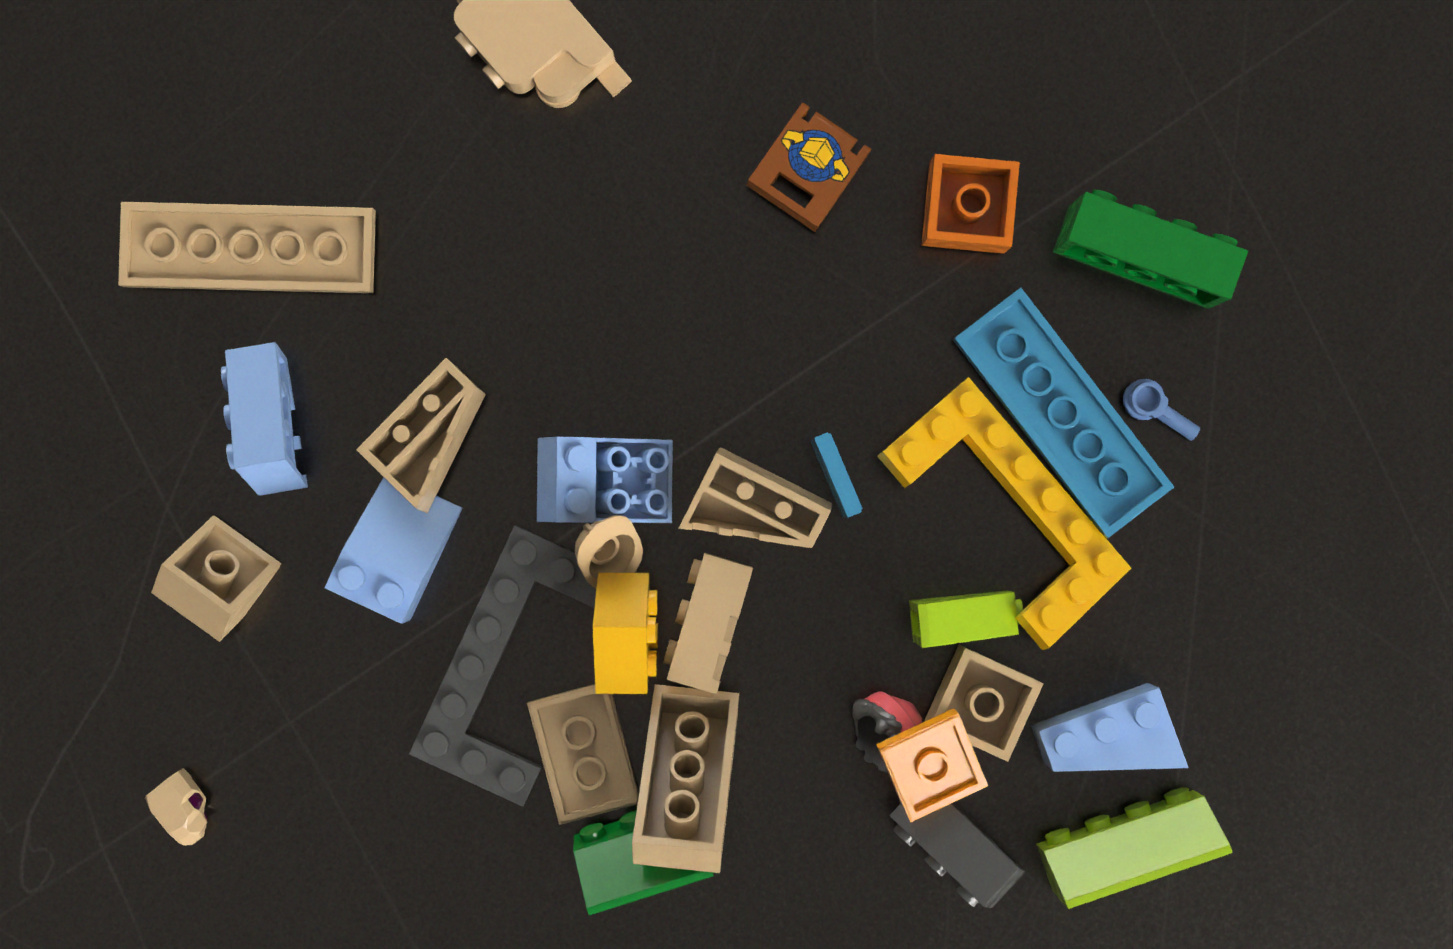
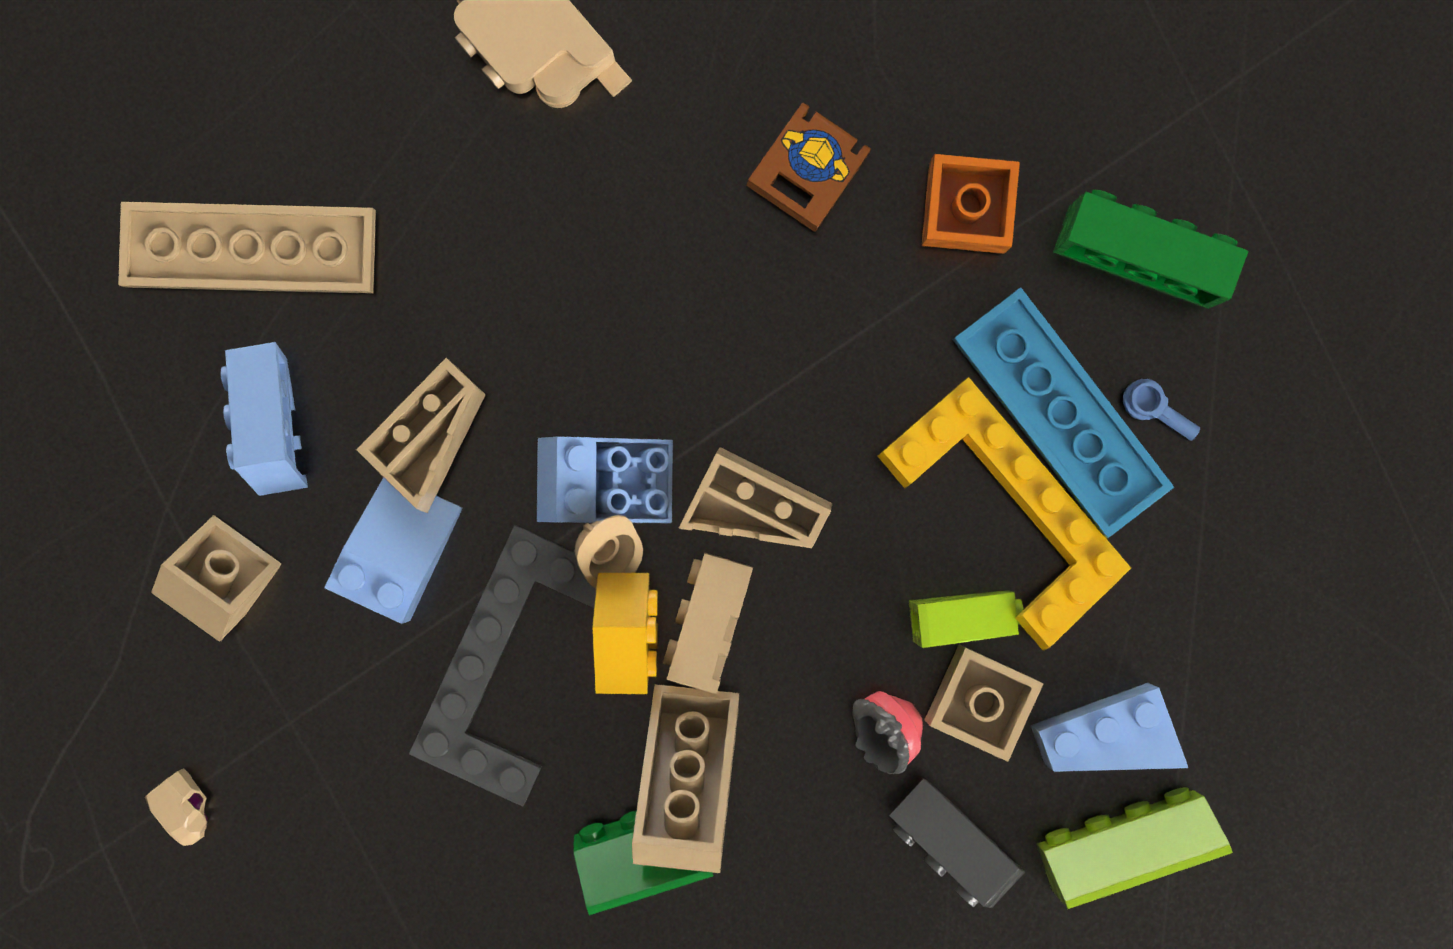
tan tile [527,684,639,825] -> none
dark azure tile [810,432,863,518] -> none
tile [876,708,988,822] -> none

